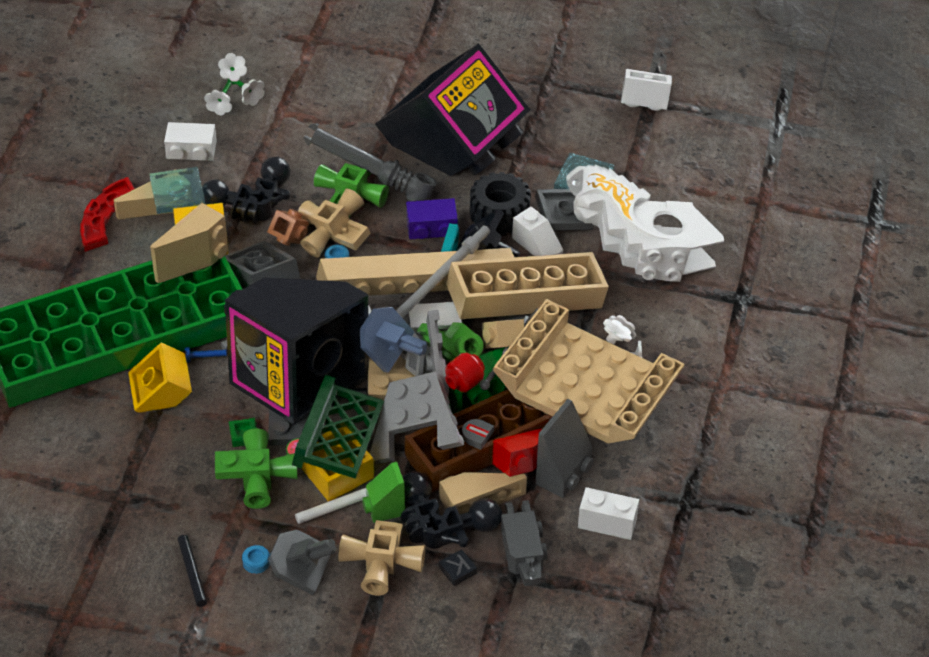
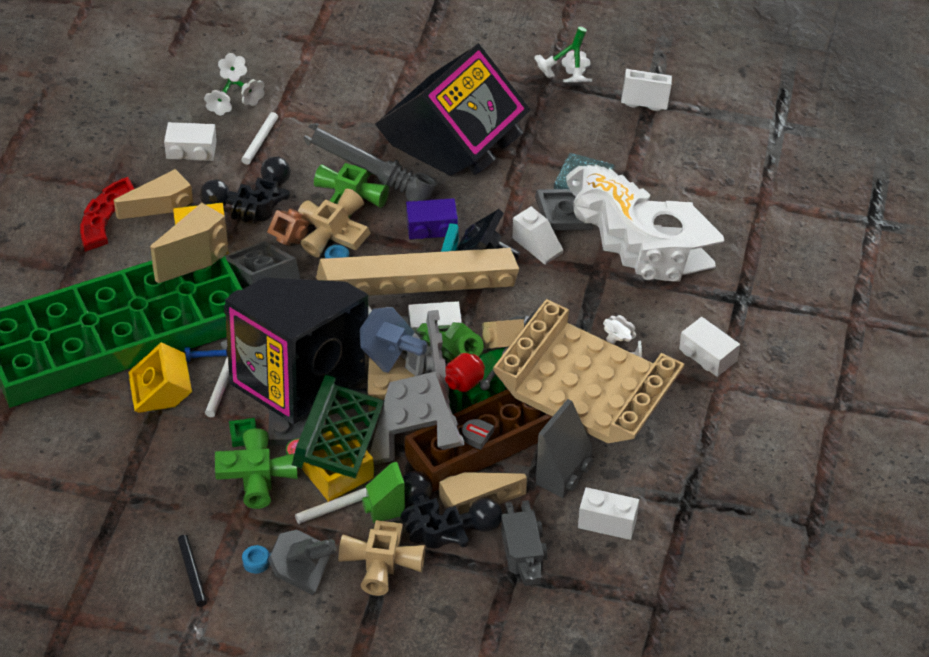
clear light blue tile [149,167,205,214] -> none
light grey bar [396,226,490,318] -> none
black tile [439,549,477,586] -> none
tan brick [446,252,609,319] -> none
black tyre [470,172,531,235] -> none
red slope [492,428,543,477] -> none
none -> white bar [205,357,229,417]
none -> white bar [241,112,278,165]
none -> white plant [535,27,592,82]
none -> white brick [679,317,740,377]

